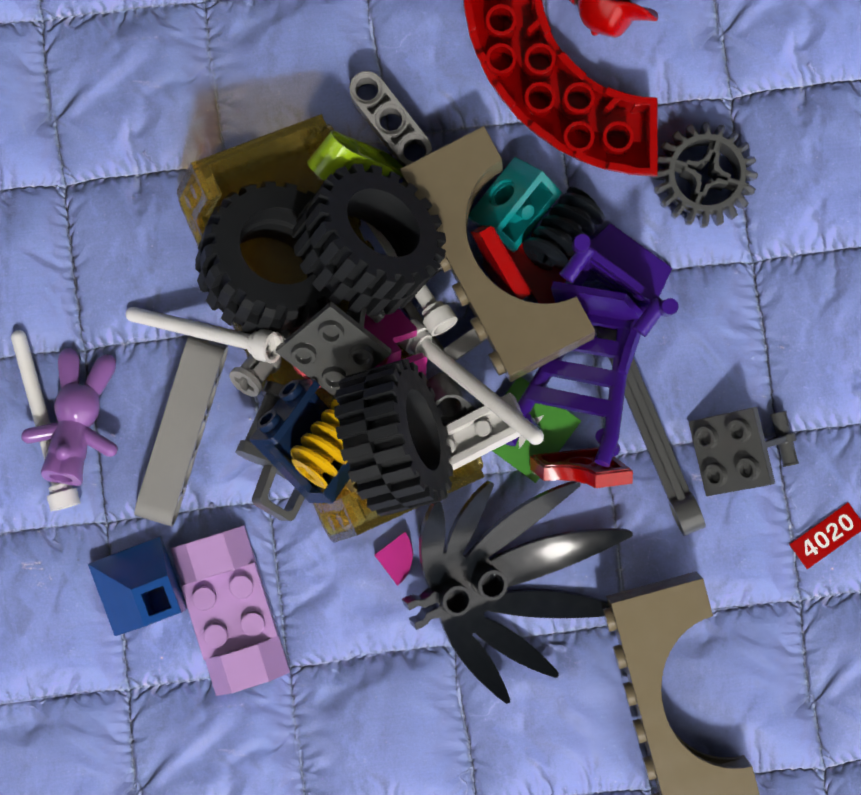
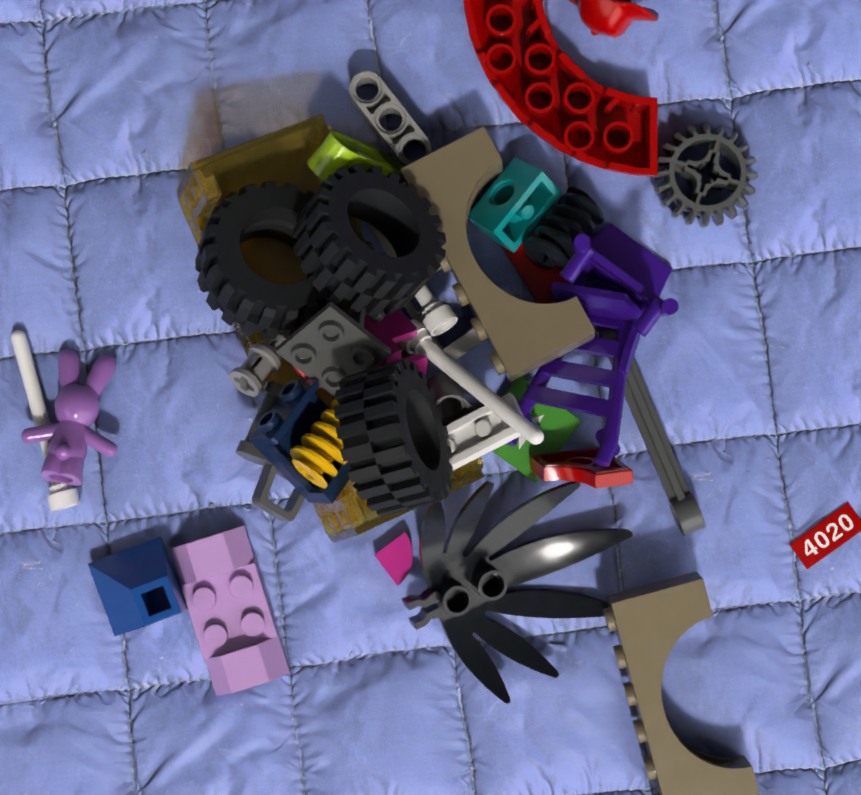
white piece [126,307,283,363] -> none
light grey beam [134,336,228,527] -> none
red tile [471,225,531,300] -> none
dark grey plate [689,407,799,496] -> none

